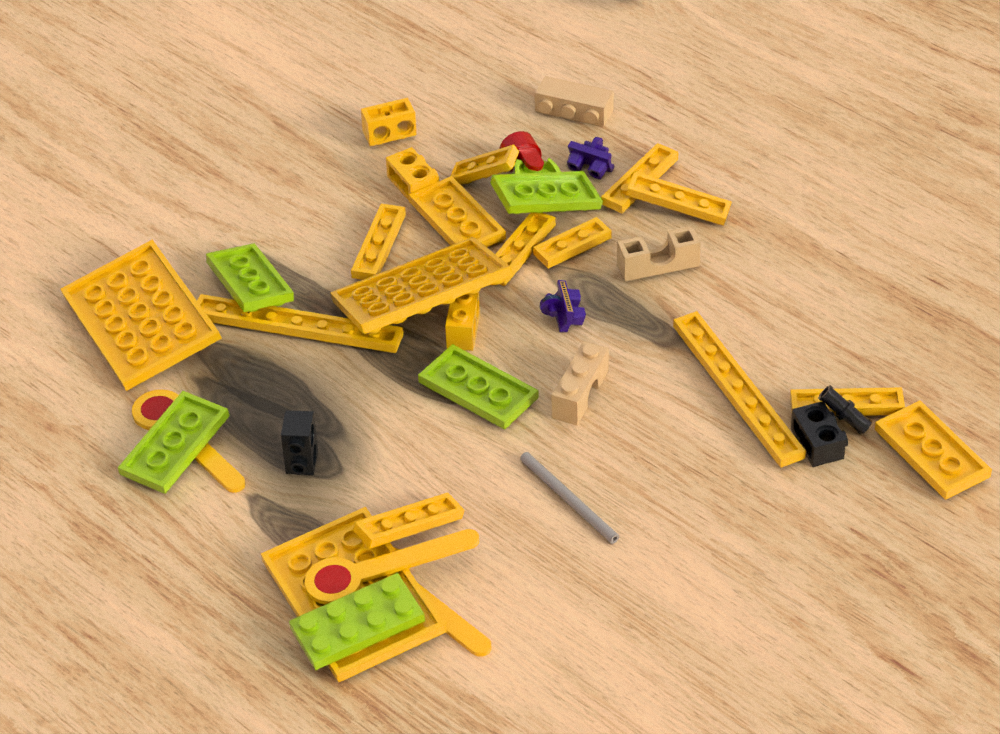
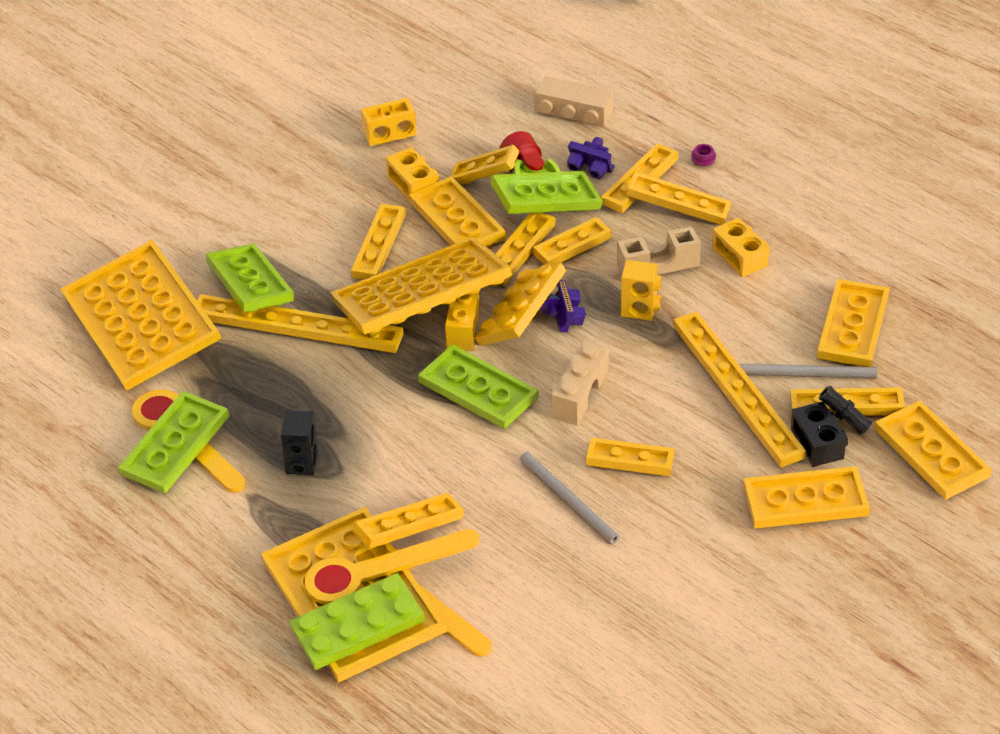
none -> yellow plate [475,262,566,346]
none -> yellow plate [586,437,675,477]
none -> yellow brick [621,260,662,321]
none -> magenta plate [691,144,716,167]
none -> yellow brick [712,217,770,277]
none -> light grey piece [739,364,877,378]
none -> yellow plate [743,466,870,529]
none -> yellow plate [817,279,890,367]

